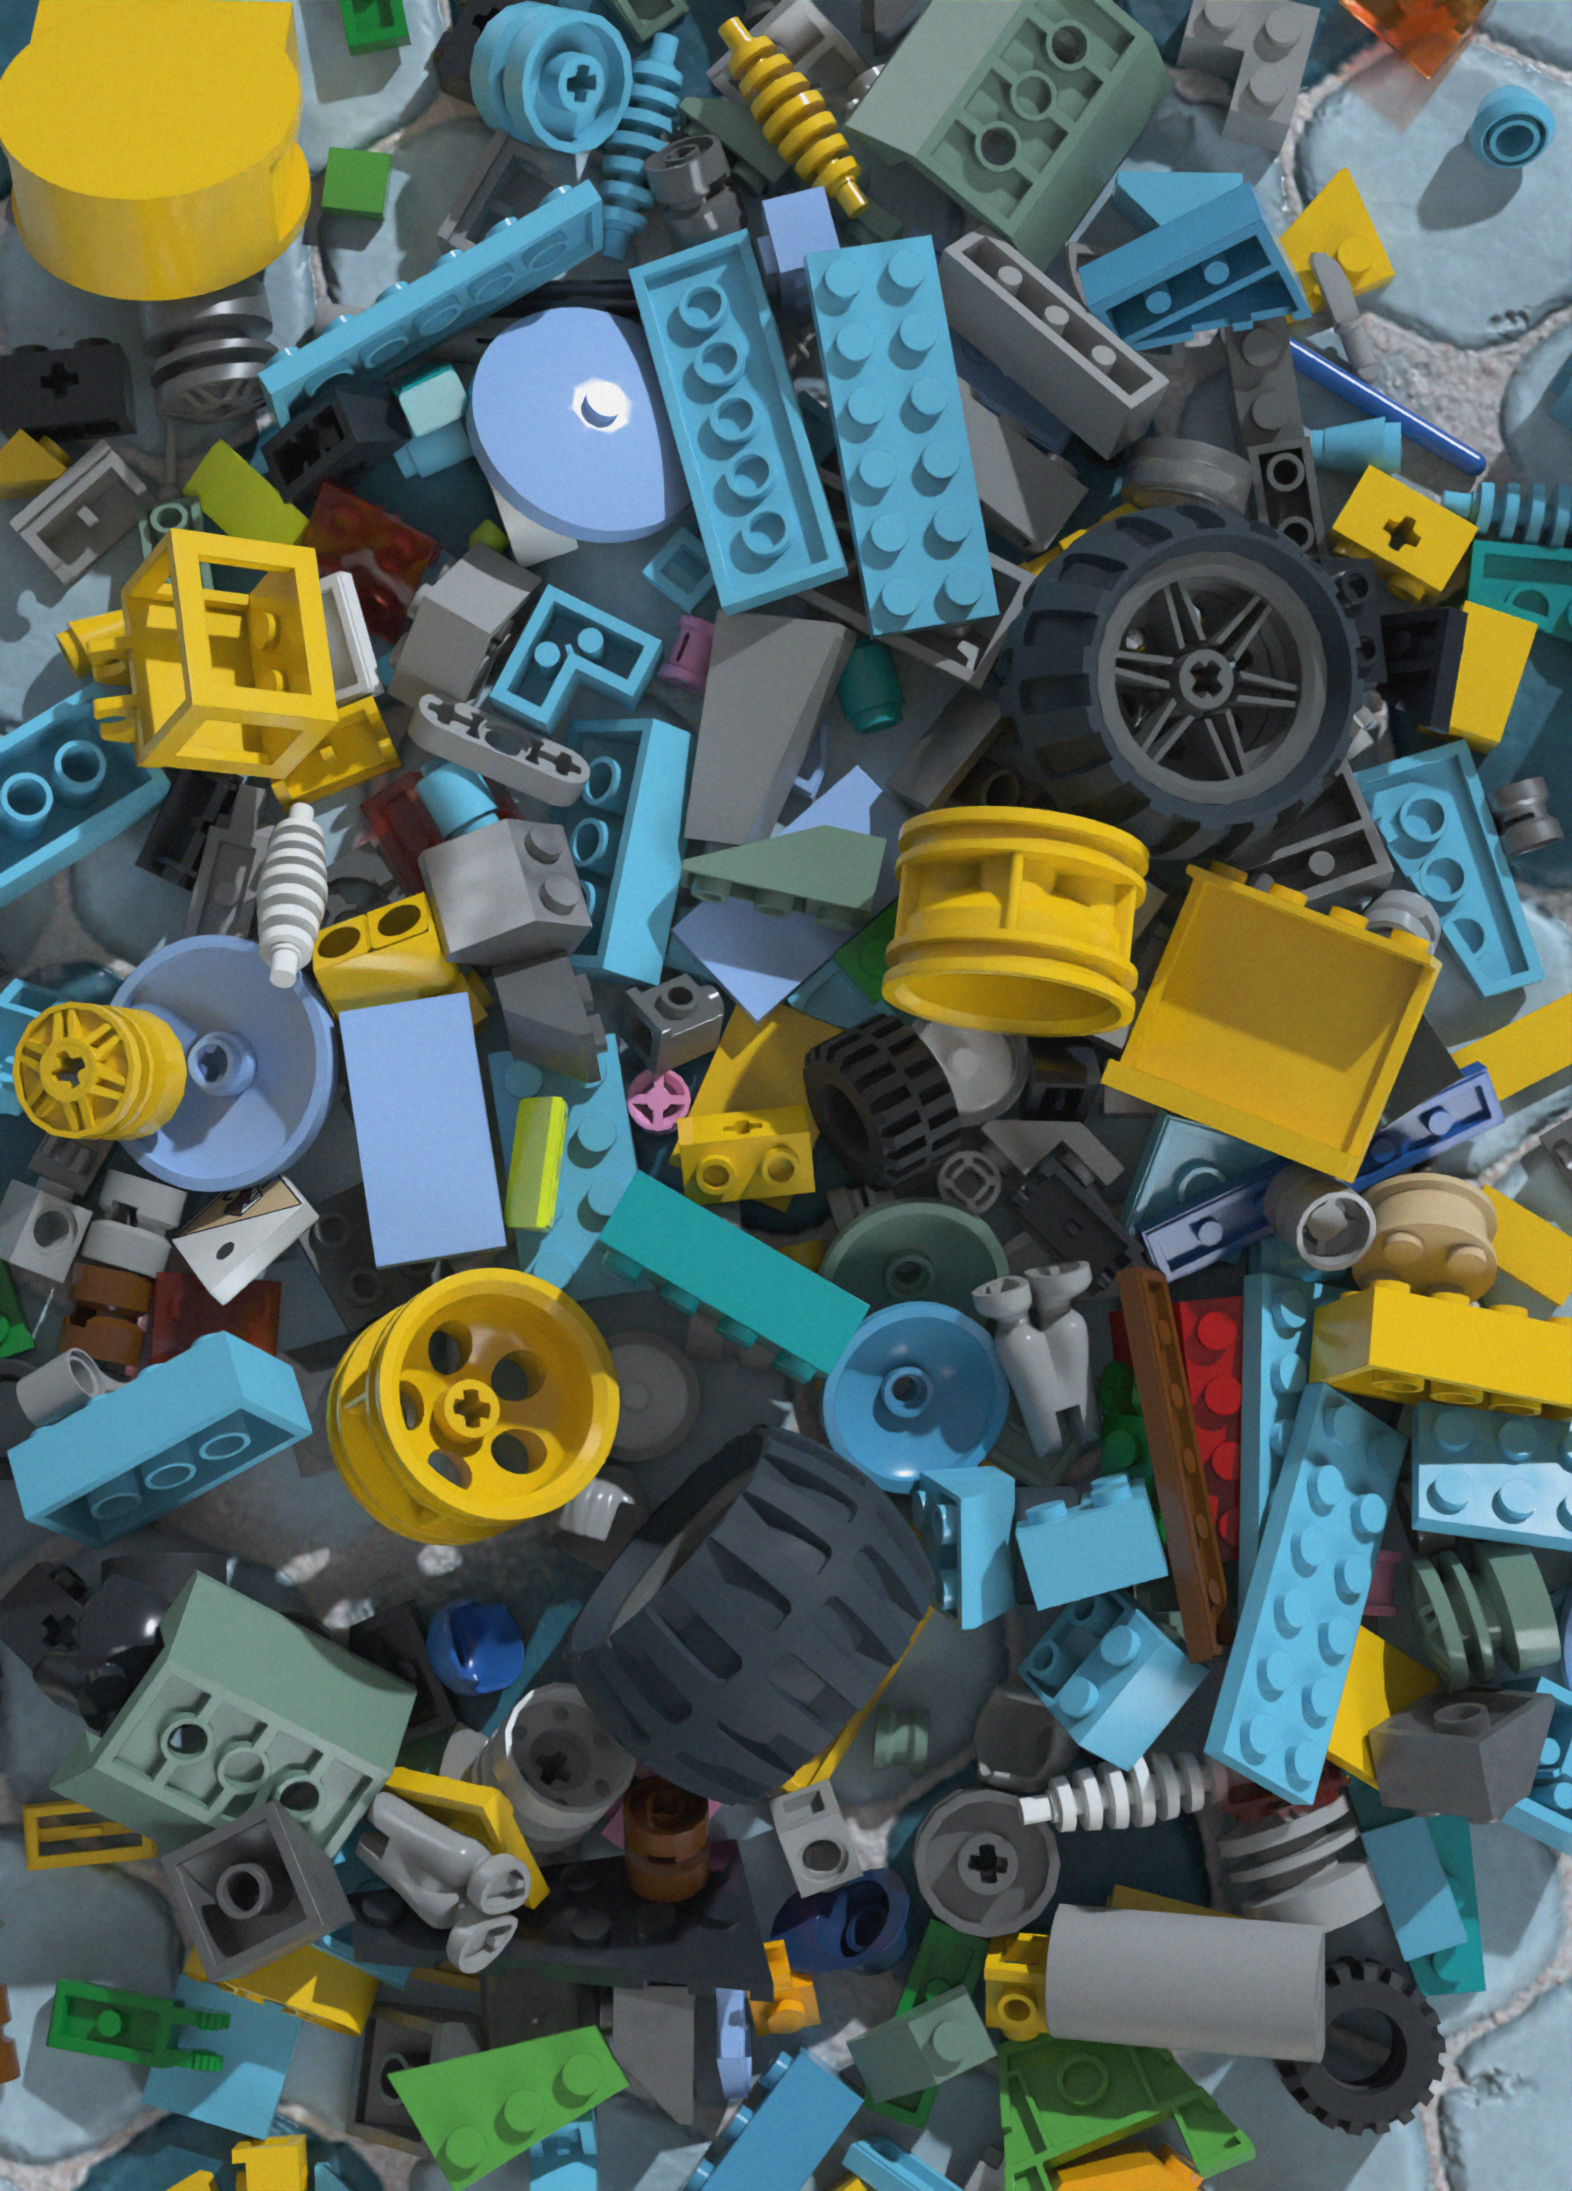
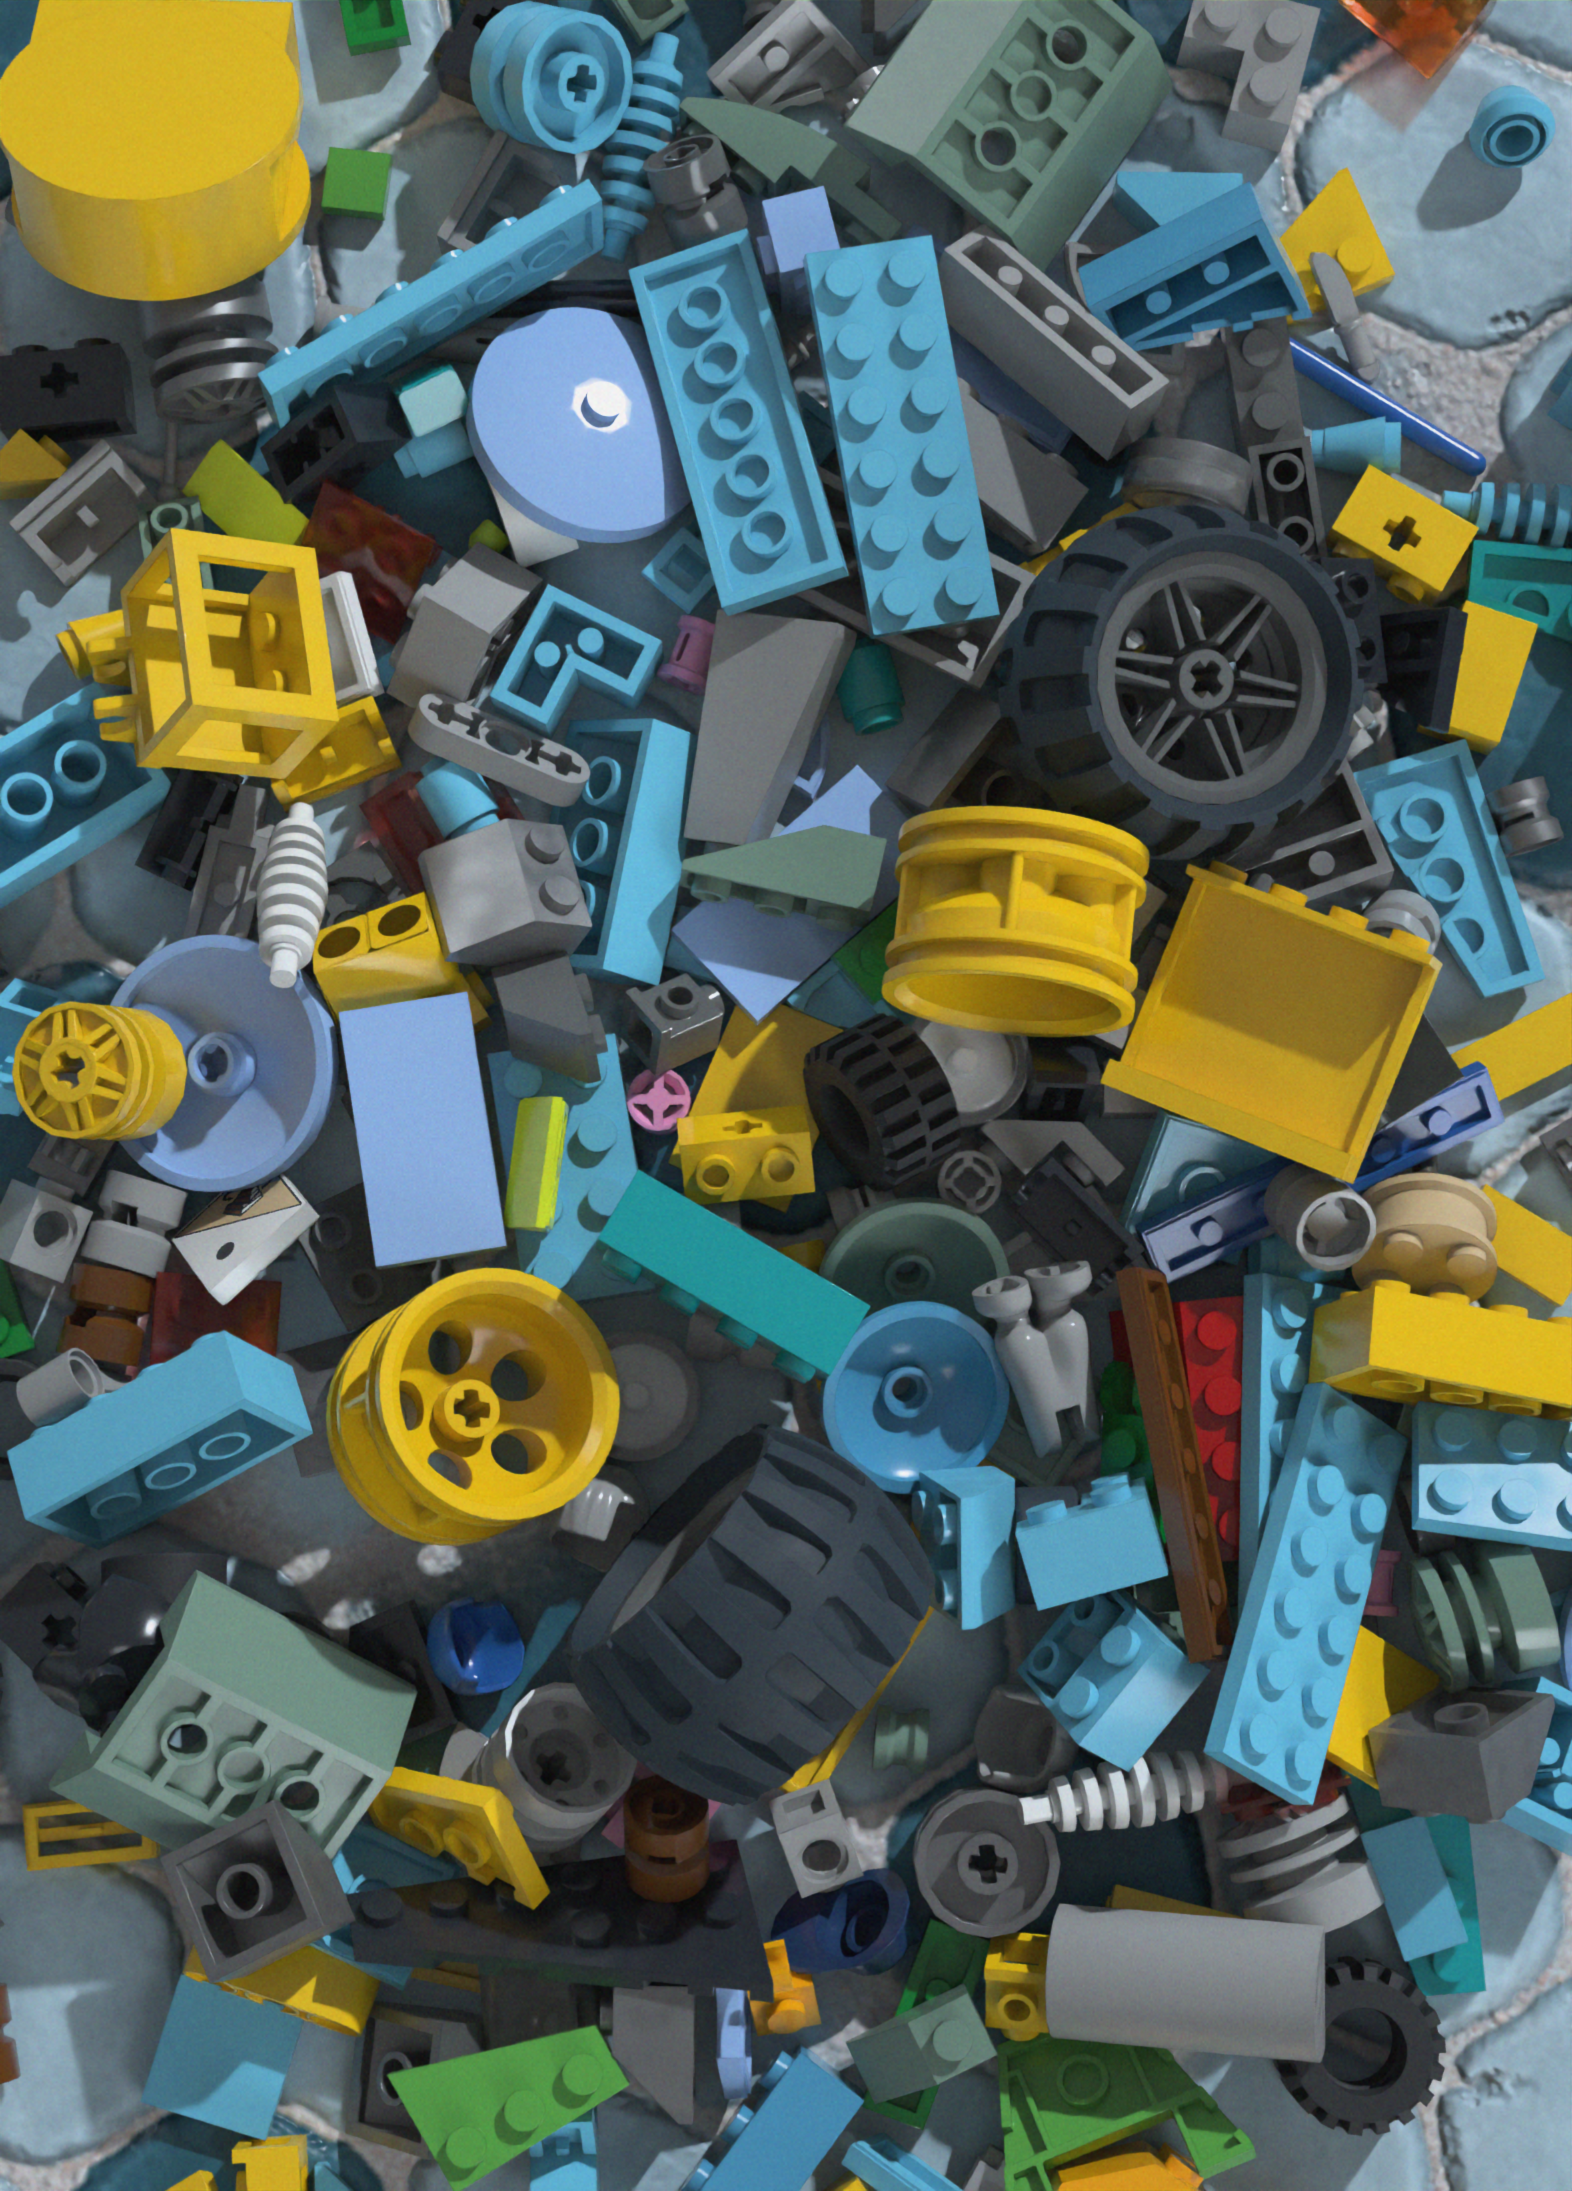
green hinge [46,1978,231,2072] -> none
light grey piece [355,1792,531,1974] -> none
yellow piece [718,17,870,219] -> none

